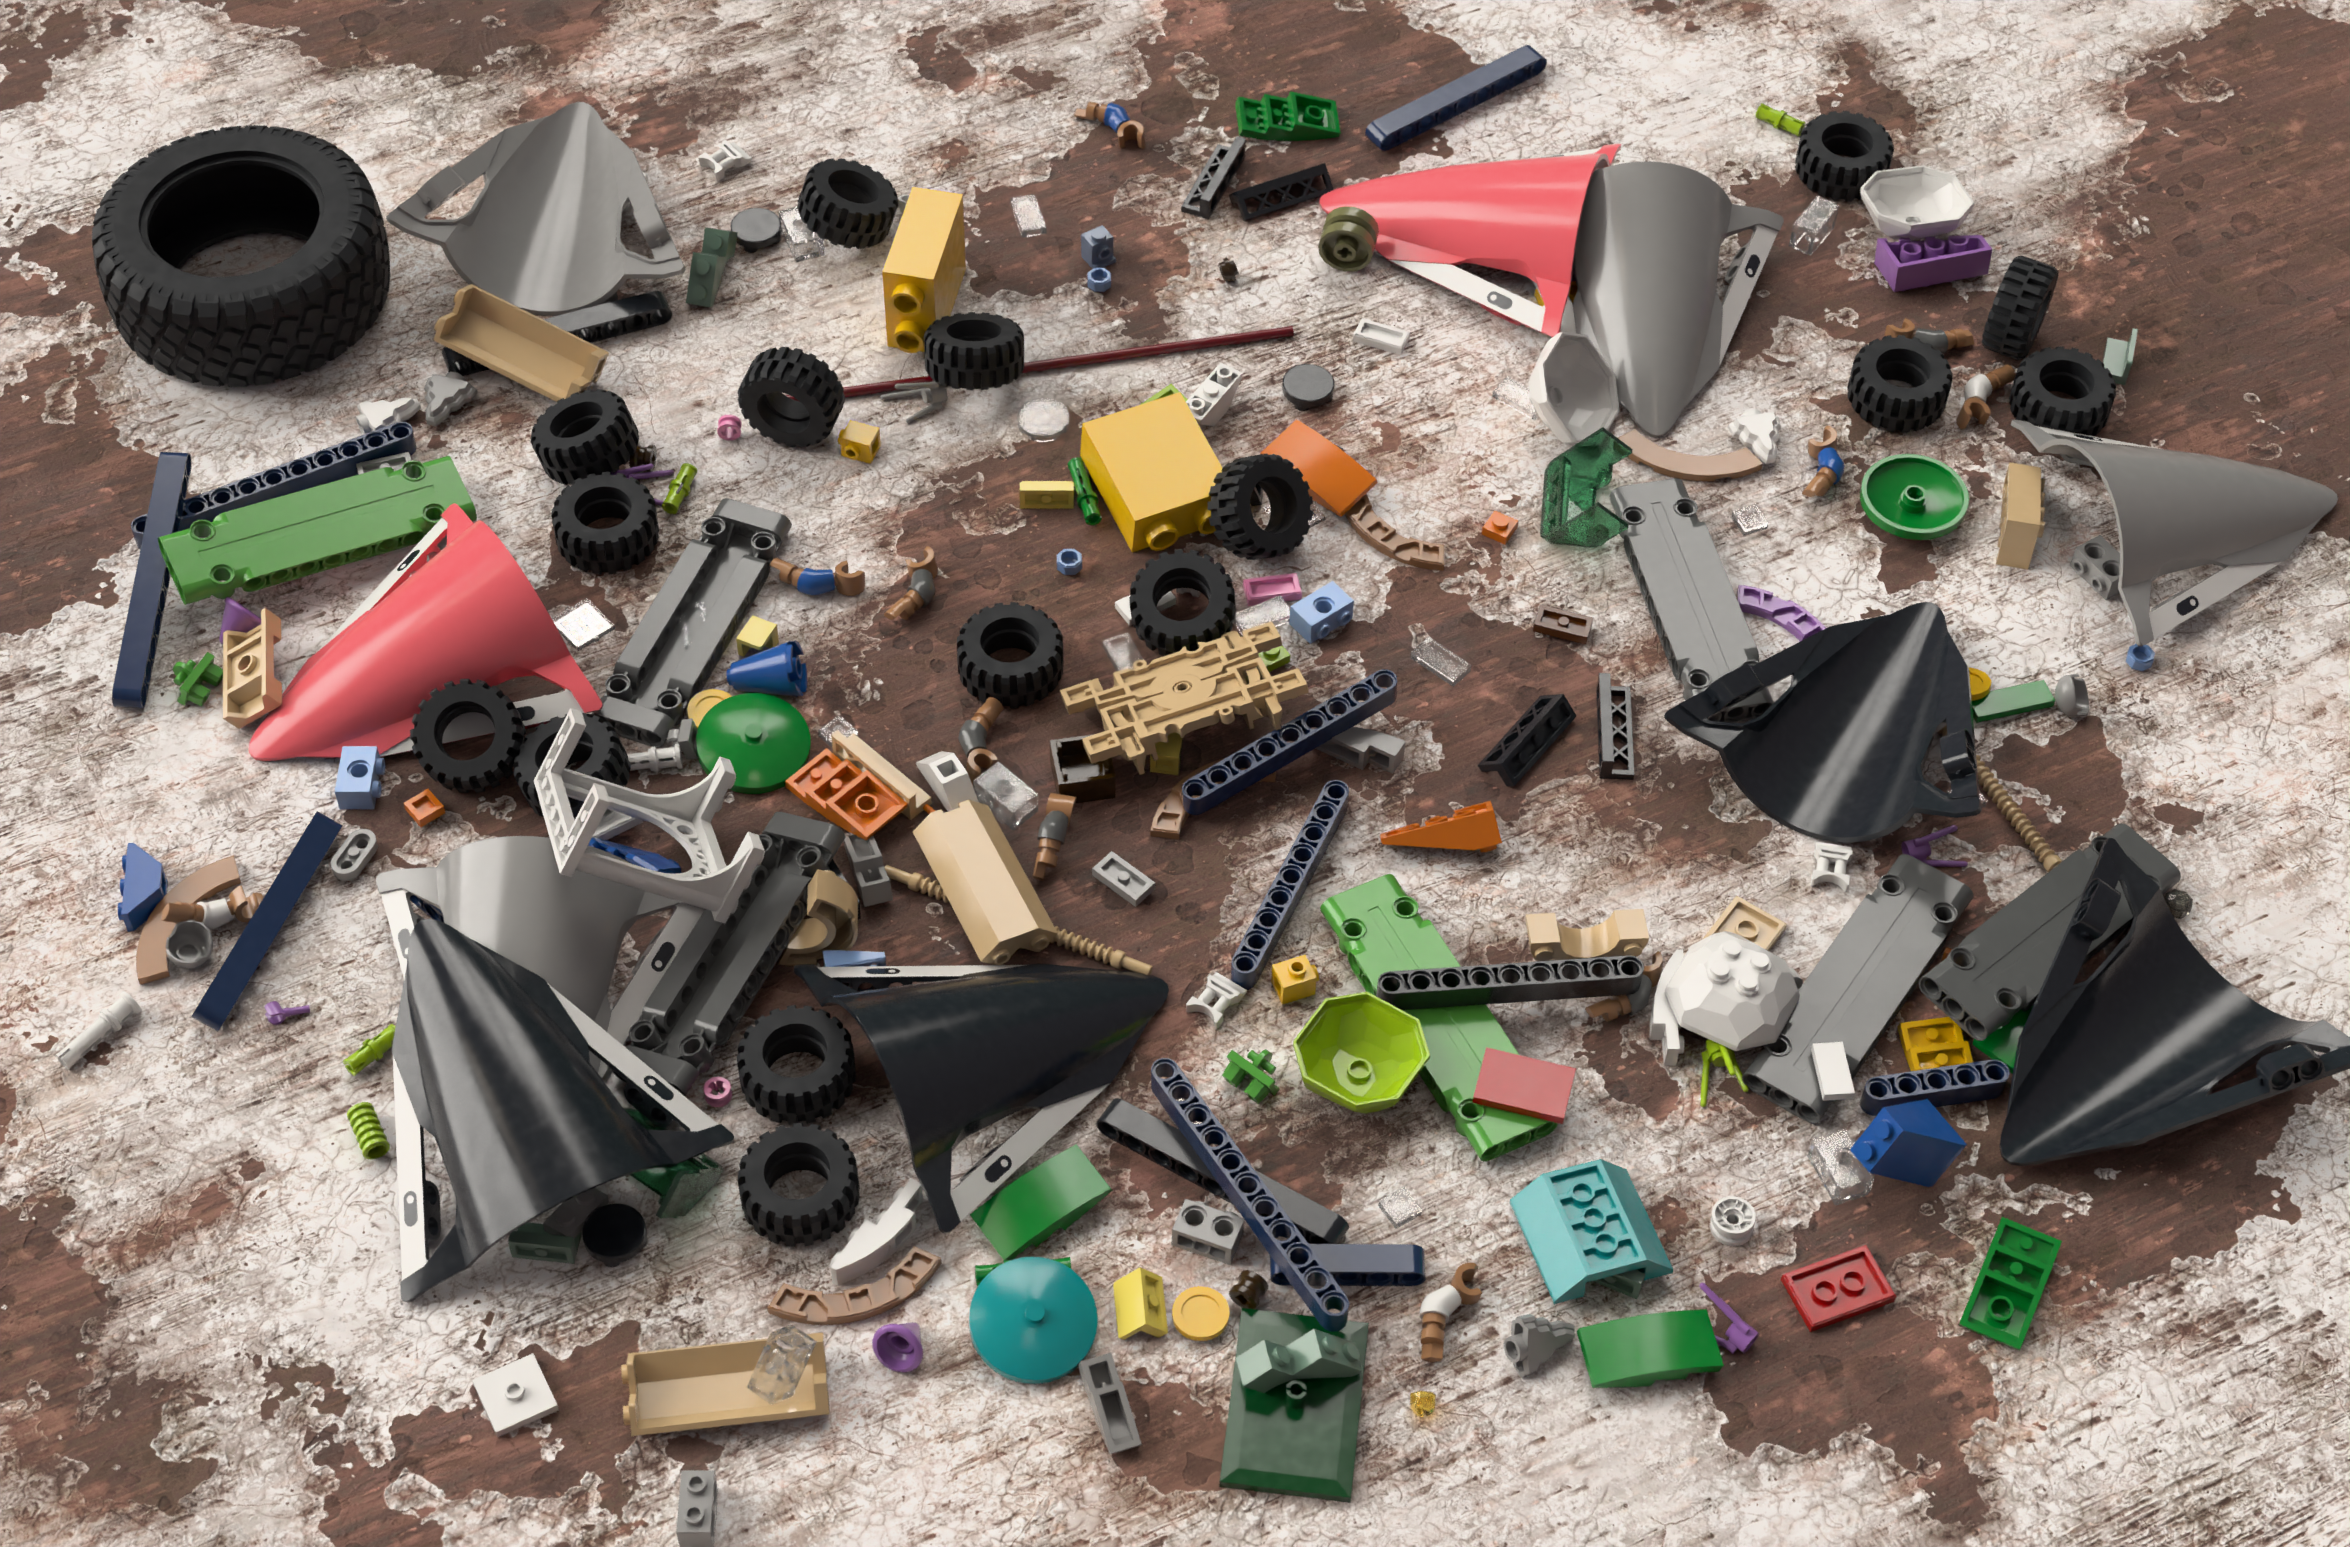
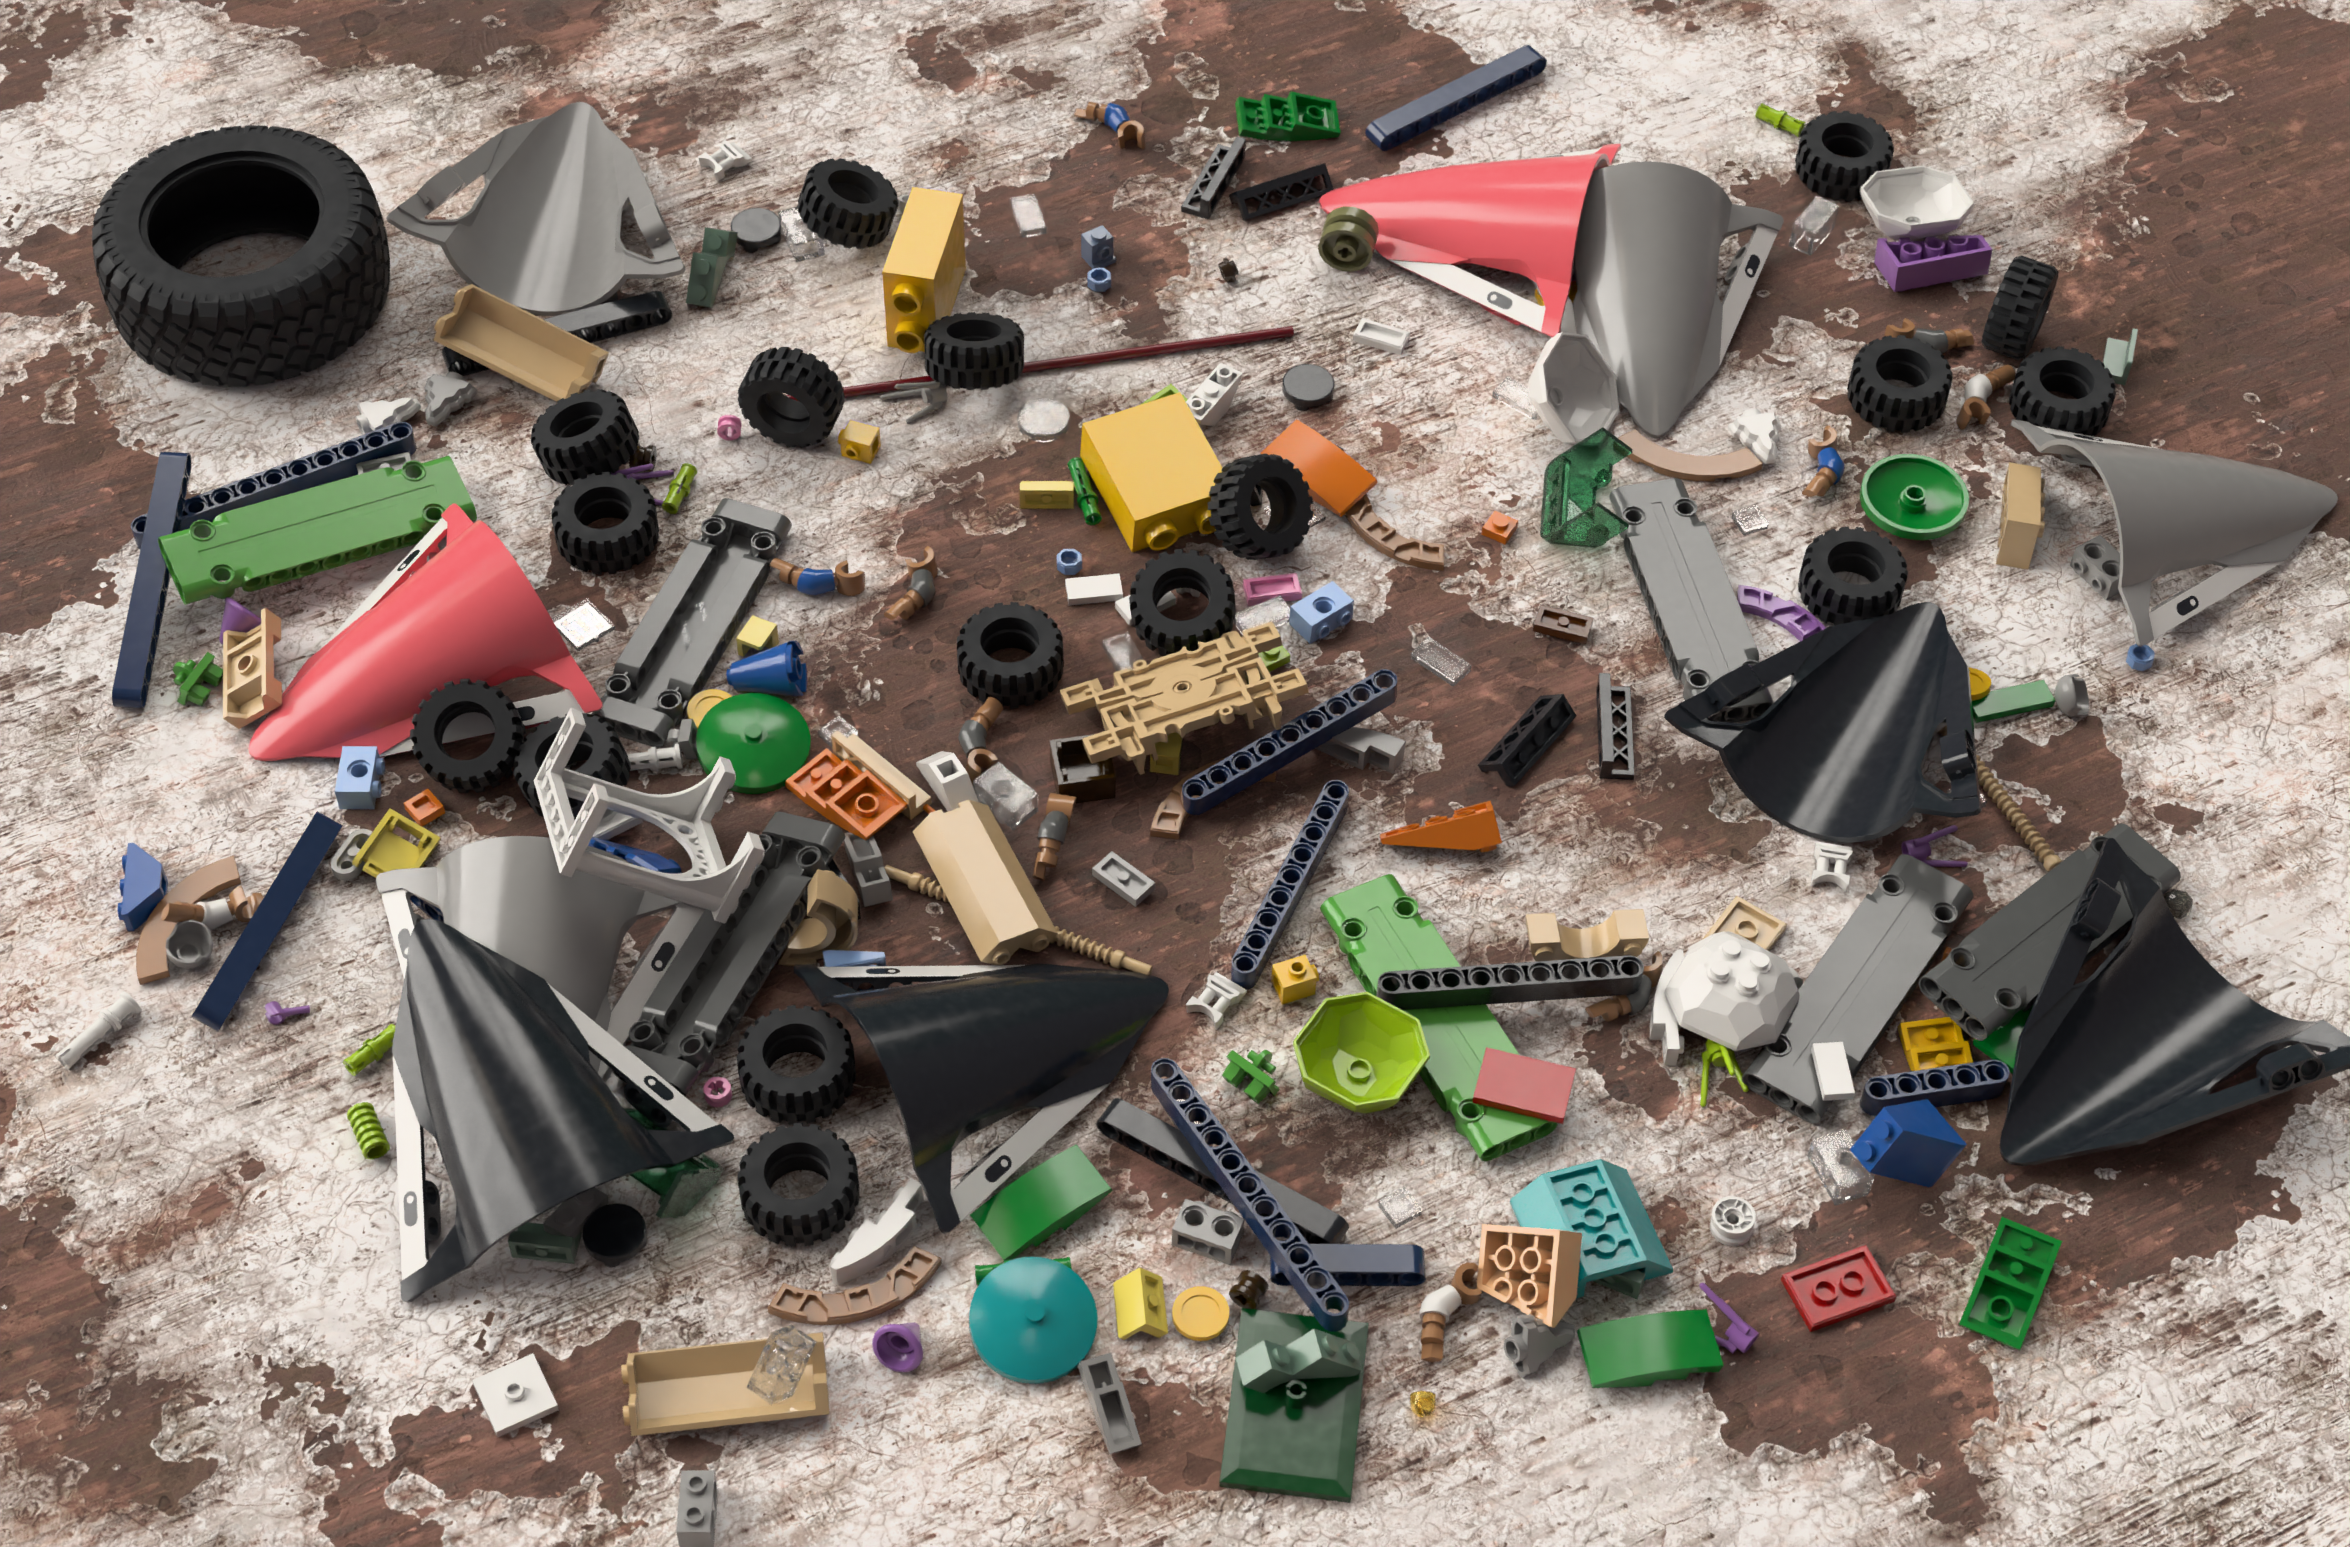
none -> light yellow container [352,808,441,878]
none -> white tile [1065,574,1123,606]
none -> light nougat wedge [1476,1224,1582,1328]
none -> black tyre [1798,526,1908,626]

